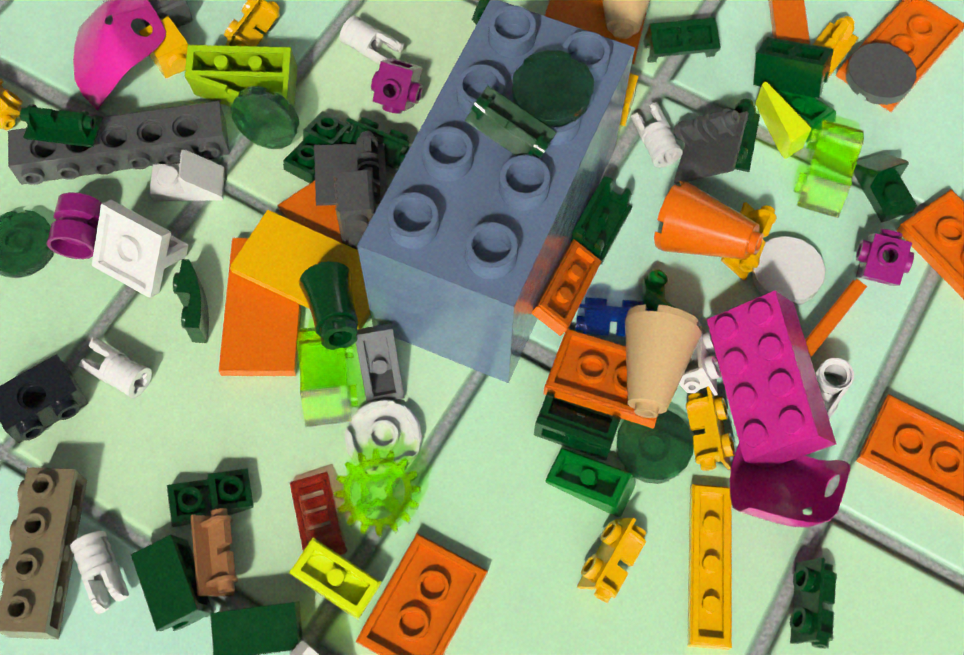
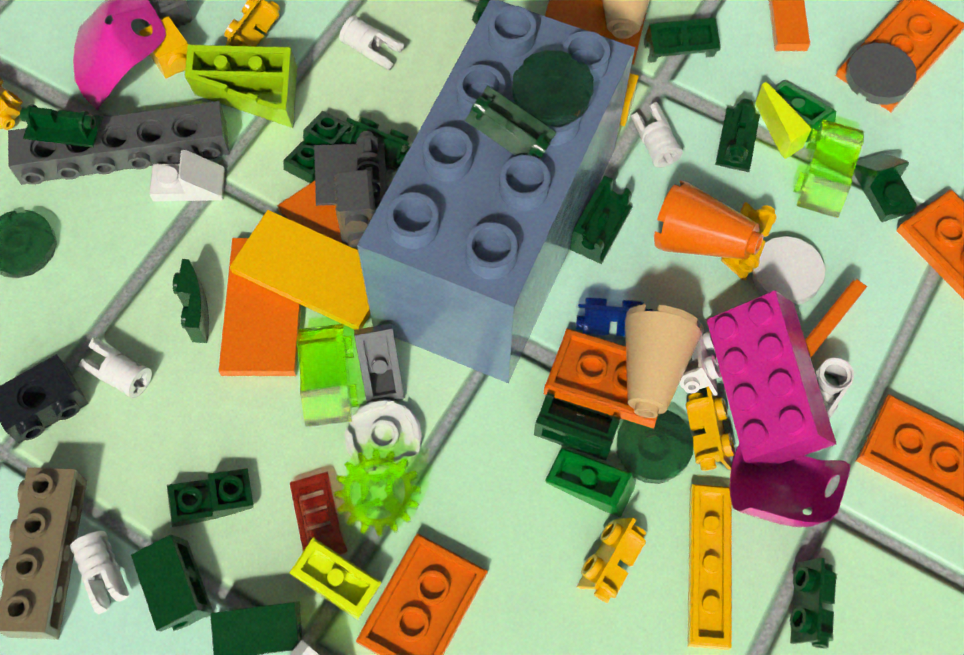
magenta wheel [47,192,102,259] -> none
white bracket [92,200,189,298] -> none
medium nougat hinge [191,508,239,596] -> none
clear green tile [231,86,299,149] -> none
dark green plant [299,261,358,350] -> none
magenta brick [371,58,423,114] -> none
orange tile [532,239,602,336] -> none
green arm [642,269,676,311] -> none
dark grey hinge [674,108,749,184] -> none
dark green hinge [753,37,834,98] -> none
yellow hinge [813,16,859,77] -> none
magenta brick [856,229,914,286] -> none

